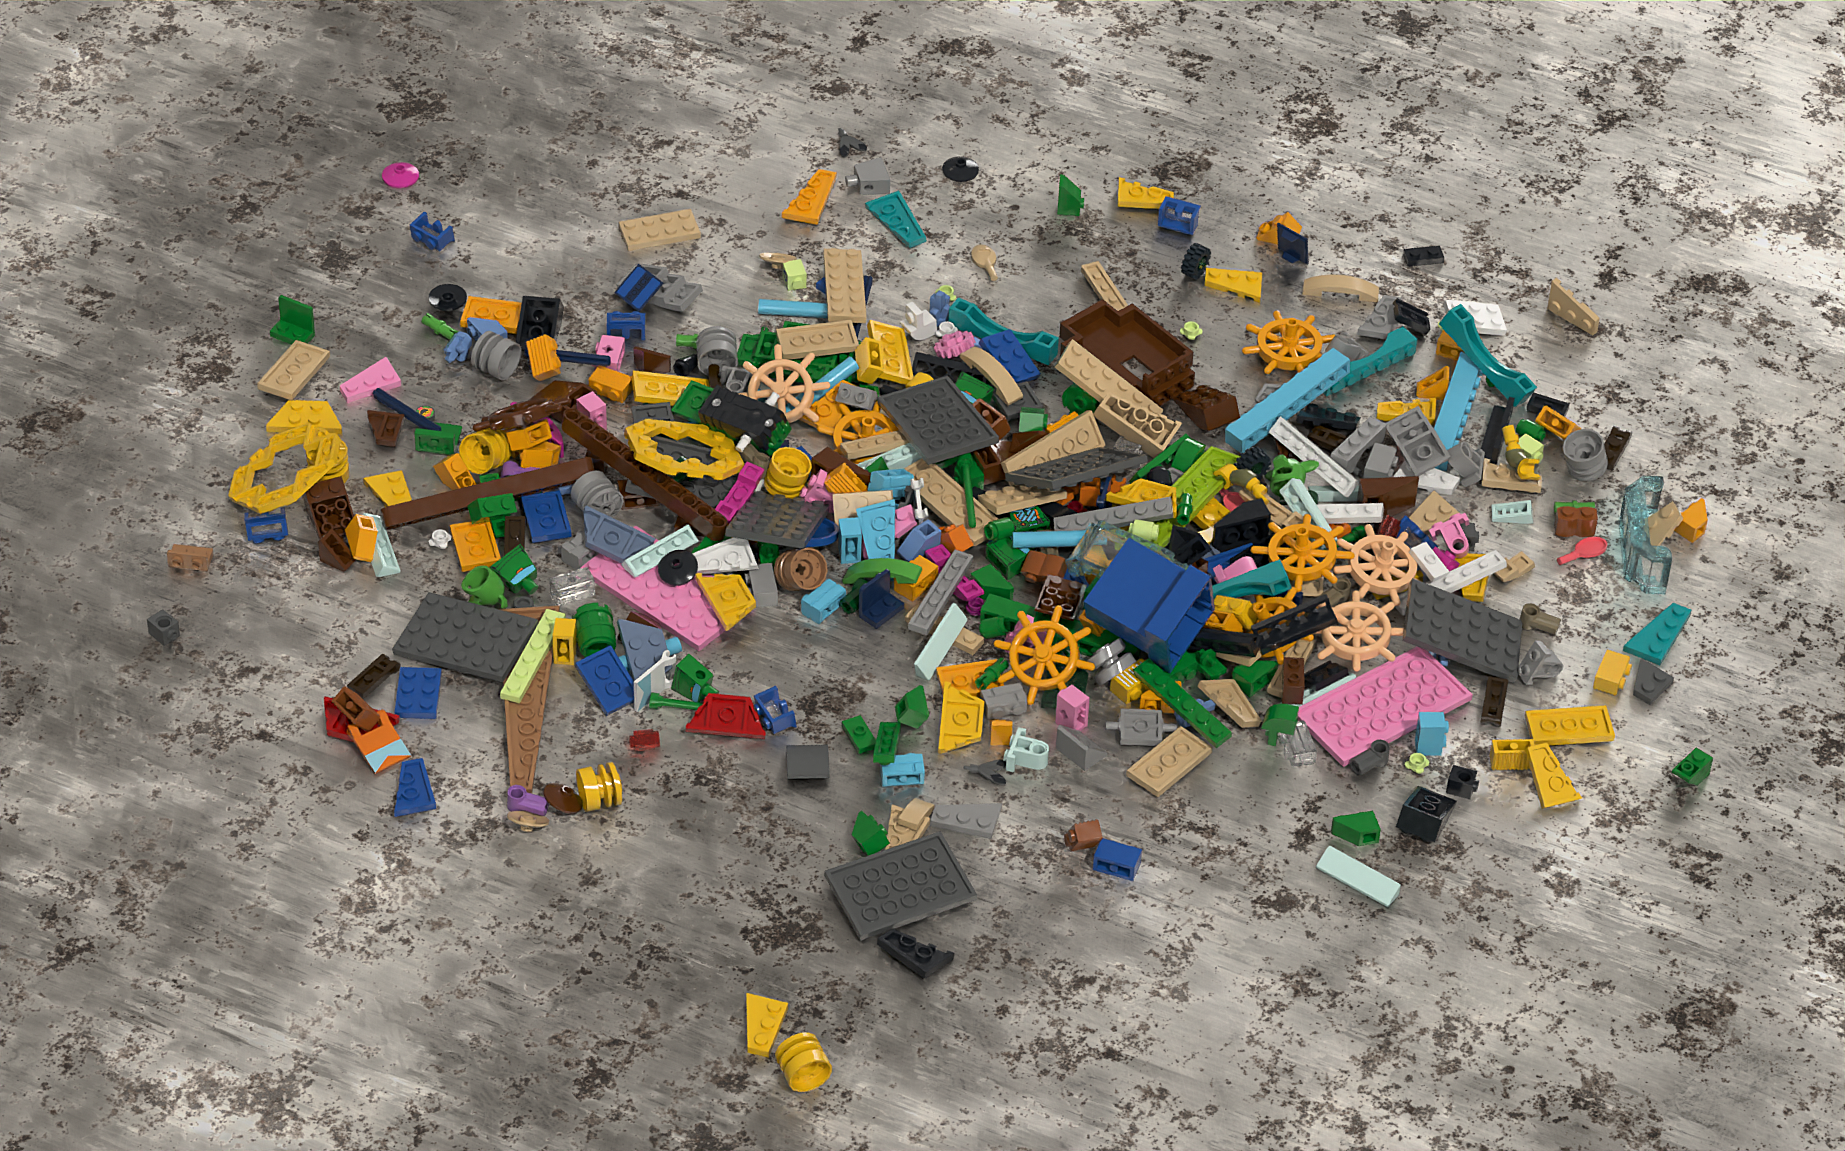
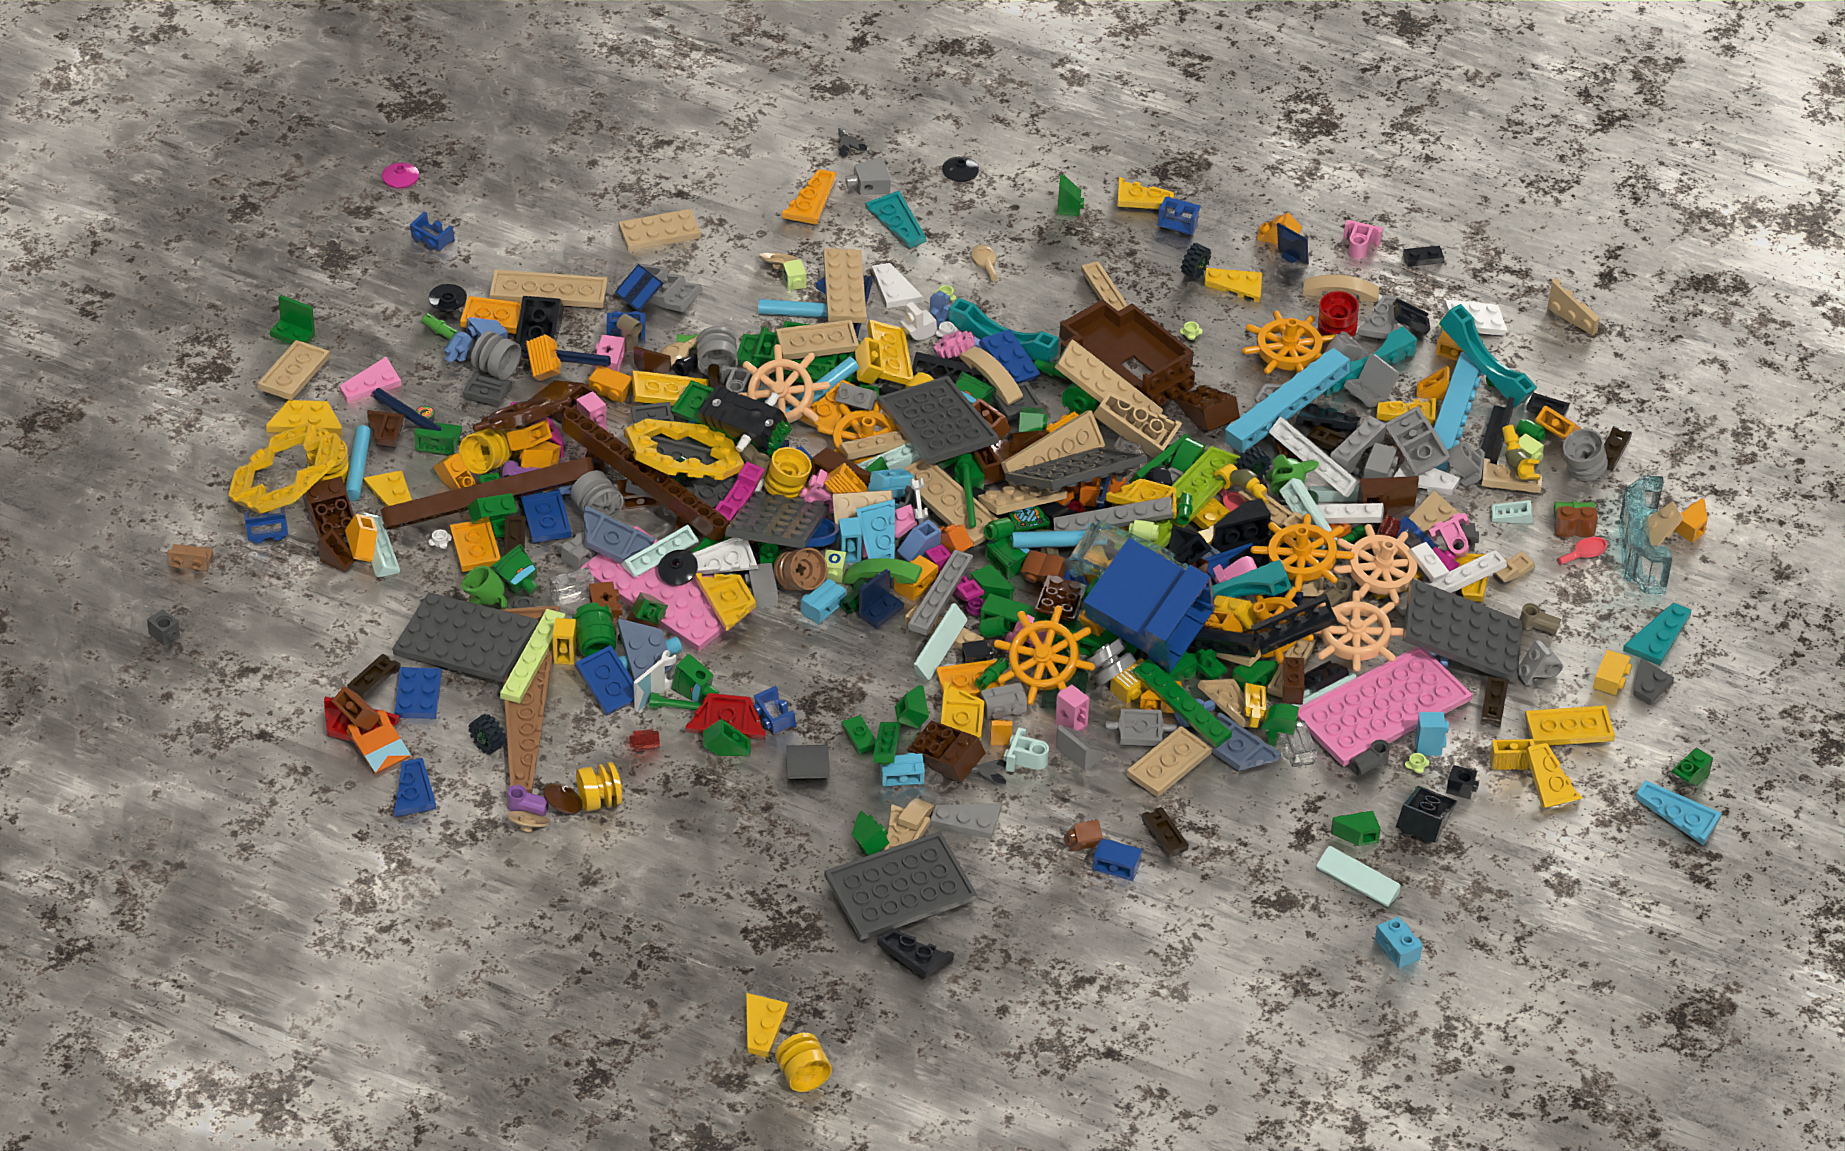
none -> medium azure piece [345,425,371,501]
none -> dark grey plate [463,372,512,406]
none -> black wheel [468,714,507,754]
none -> tan plate [490,270,608,308]
none -> dark orange brick [589,581,623,625]
none -> dark tan piece [616,314,642,352]
none -> green slope [631,592,668,623]
none -> tan piece [659,336,698,367]
none -> green slope [703,719,751,756]
none -> yellowish green brick [825,550,846,583]
none -> white wing [872,263,923,308]
none -> reddish brown slope [907,720,986,783]
none -> black brick [961,640,993,664]
none -> green pin [1034,358,1070,380]
none -> dark brown plate [1141,807,1189,857]
none -> sand blue wing [1208,712,1281,771]
none -> yellow hinge [1244,683,1266,728]
none -> red wheel [1318,291,1359,338]
none -> bright pink pin [1343,220,1383,259]
none -> light grey bracket [1344,354,1399,408]
none -> medium azure brick [1375,916,1423,969]
none -> medium azure wing [1635,780,1722,845]

